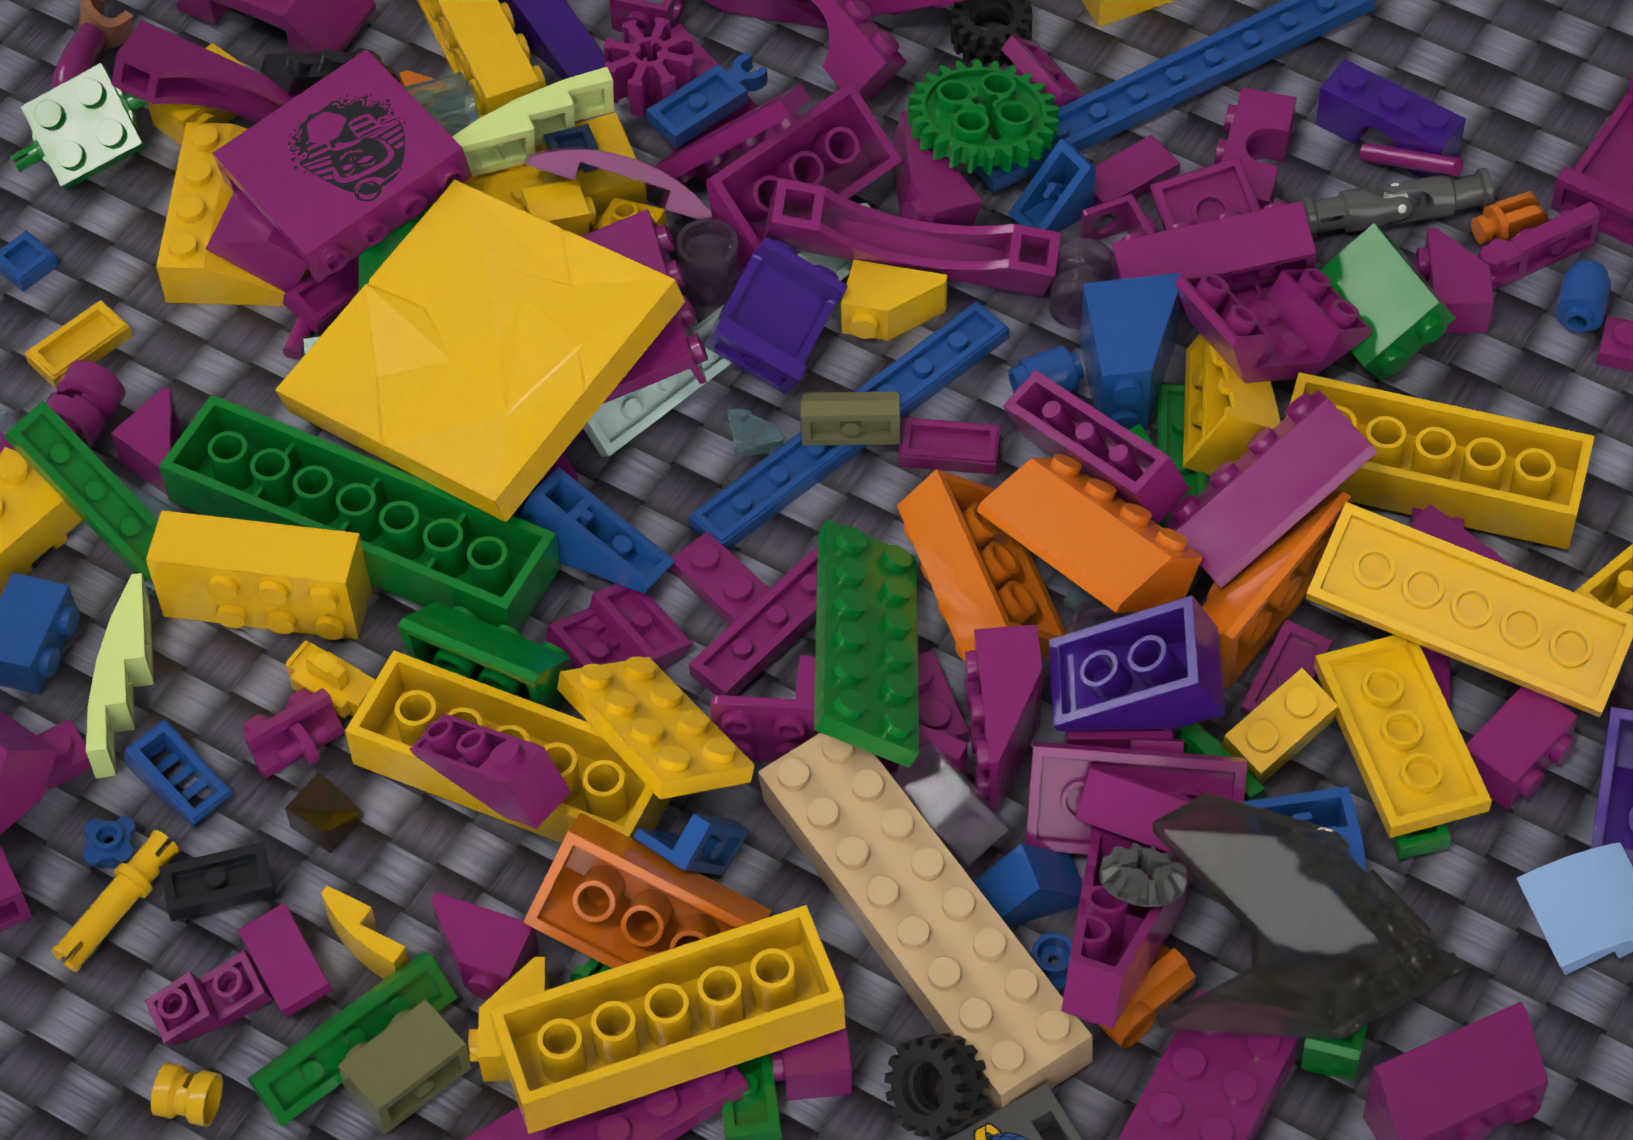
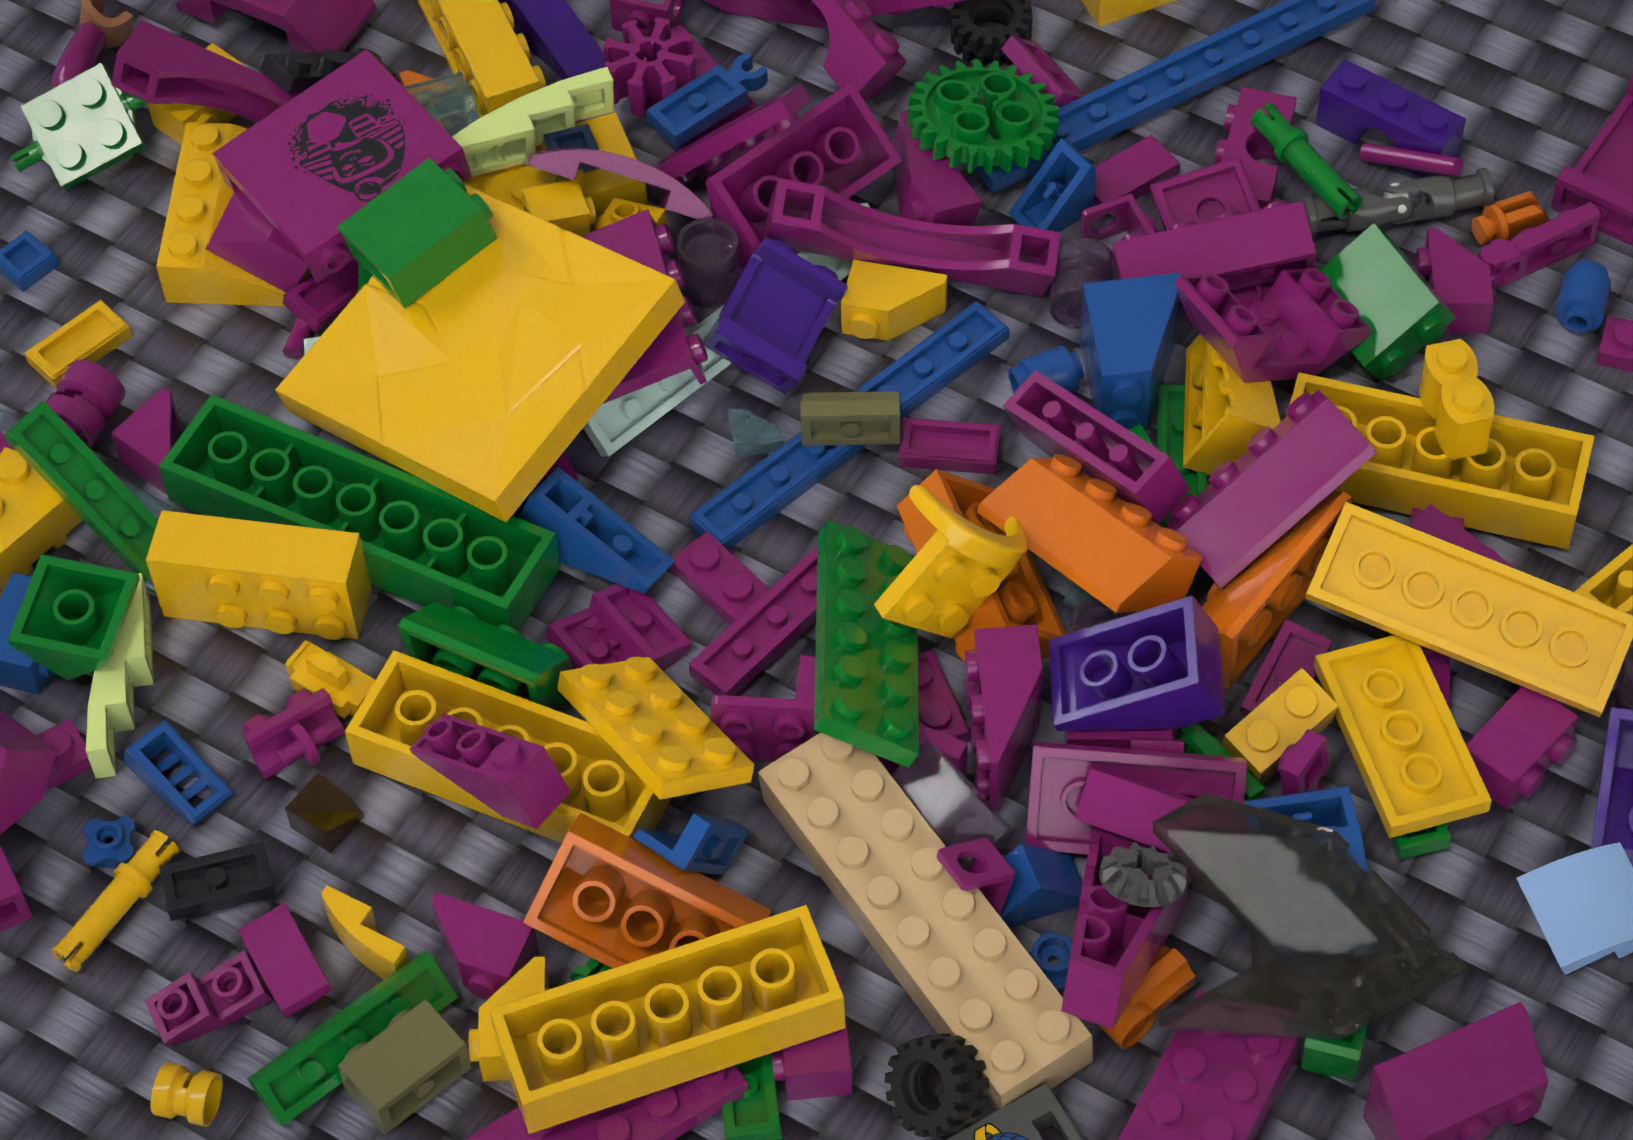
none -> green slope [8,554,140,681]
none -> green brick [337,158,497,308]
none -> yellow piece [874,485,1028,639]
none -> magenta bracket [936,837,1016,916]
none -> green pin [1250,103,1363,220]
none -> magenta plate [1278,729,1329,796]
none -> yellow brick [1419,339,1495,460]

